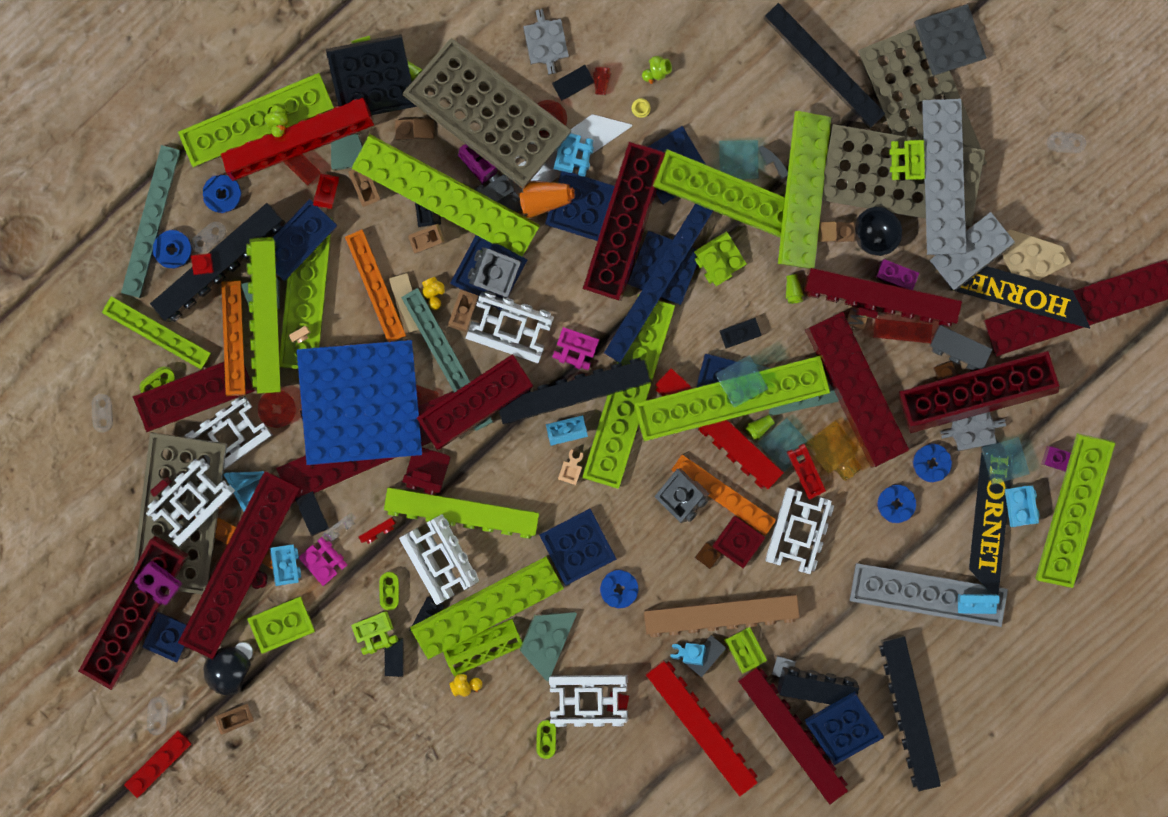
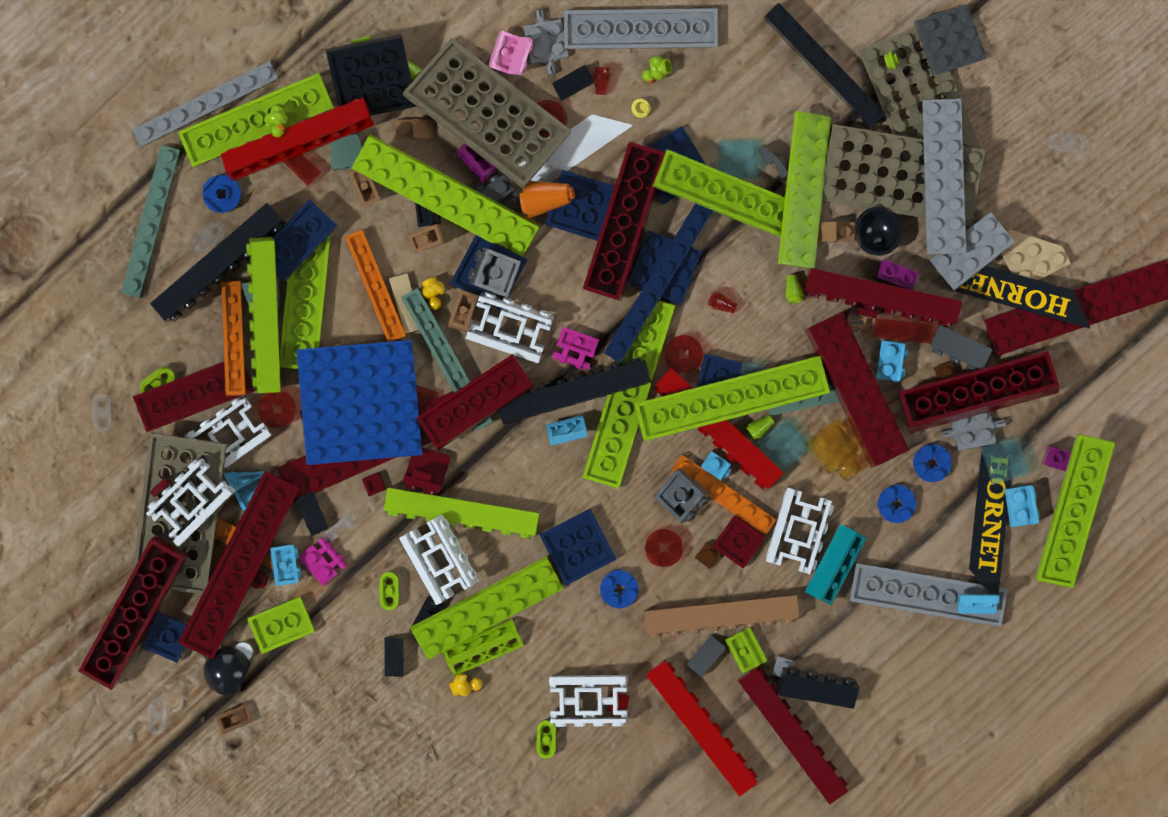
lime plate [102,296,212,370] -> none
red plate [124,730,192,798] -> none
magenta brick [135,561,183,605] -> none
blue plate [153,230,192,269] -> none
red plate [191,253,214,275] -> none
light nougat plate [289,326,311,343] -> none
red plate [313,174,339,209] -> none
lime plate [351,611,398,655] -> none
red plate [359,517,396,544] -> none
sand green wing [520,611,577,682] -> none
medium azure plate [554,133,594,176] -> none
light nougat plate [558,449,583,485] -> none
medium azure plate [670,643,706,666] -> none
lime plate [694,231,746,286] -> none
clear light blue plate [715,355,768,408] -> none
black plate [719,318,762,349] -> none
red plate [786,443,826,500] -> none
dark blue plate [805,692,884,766] -> none
black brick [879,635,941,791] -> none
lime plate [889,140,925,180] -> none
none -> light grey plate [133,61,279,147]
none -> dark red tile [362,472,387,497]
none -> bright pink bracket [488,31,533,75]
none -> light grey plate [564,8,718,50]
none -> clear red plate [645,529,683,567]
none -> clear red plate [665,335,703,373]
none -> medium azure bracket [701,451,732,480]
none -> clear red cone [708,291,738,314]
none -> teal brick [805,524,867,606]
none -> medium azure bracket [876,341,908,382]
none -> lime plate [884,51,900,70]

